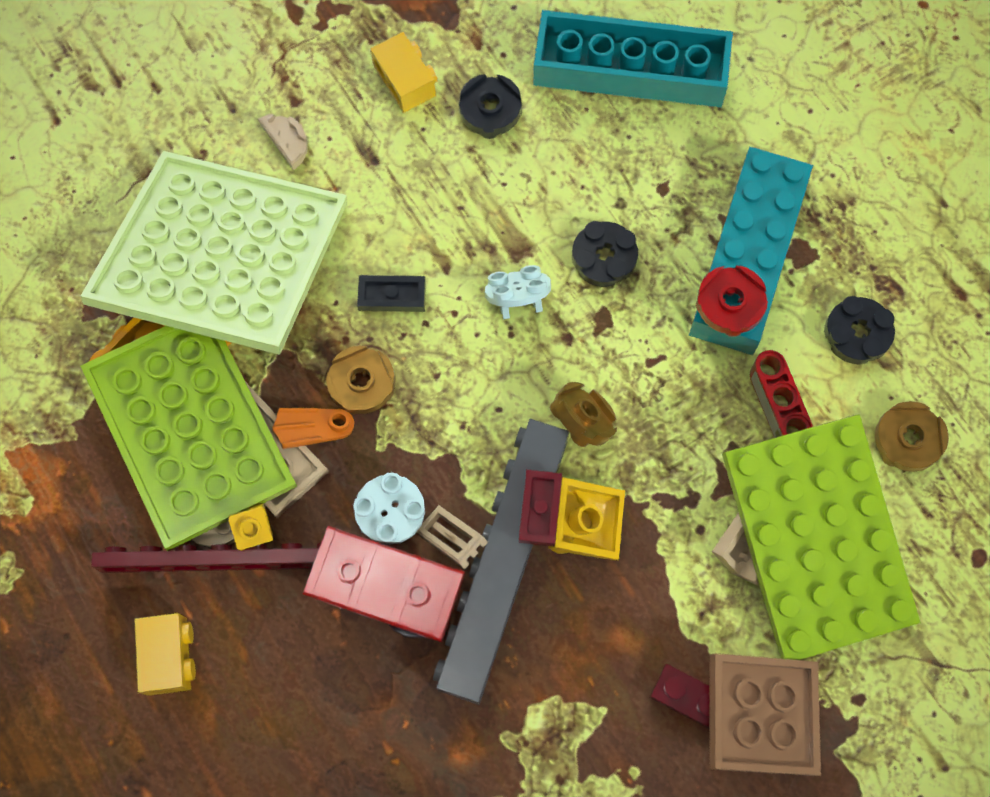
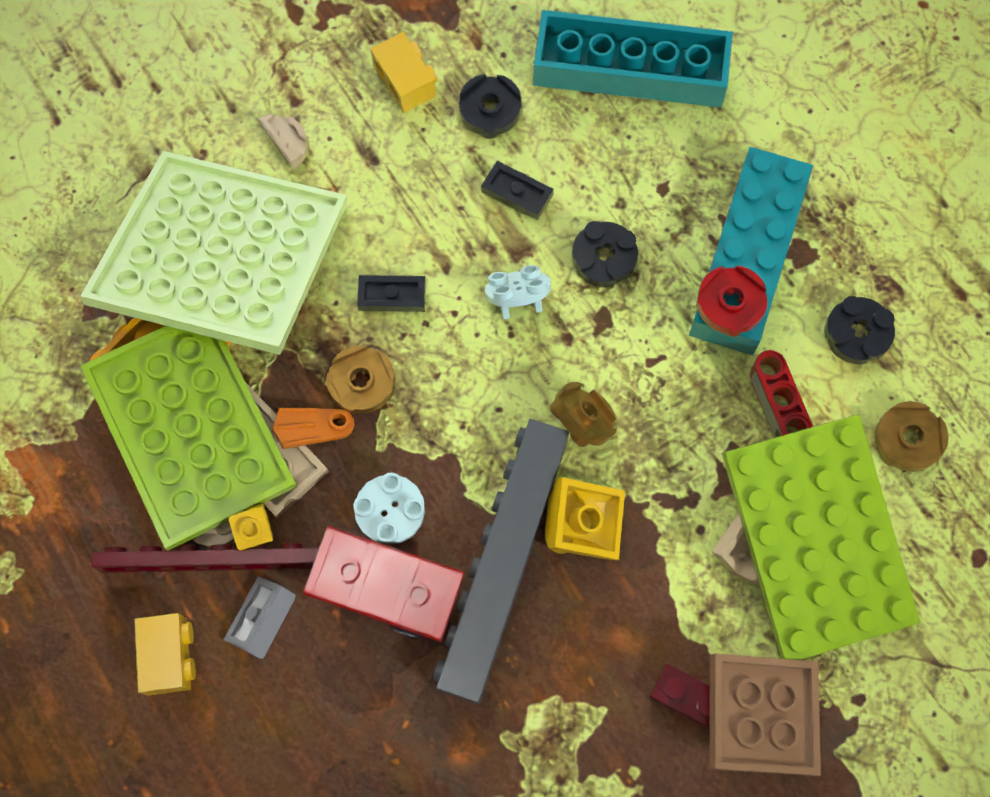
tan tile [417,505,488,569] -> none
dark red plate [519,470,562,547] -> none
none -> light grey slope [224,576,296,659]
none -> black plate [481,161,554,220]

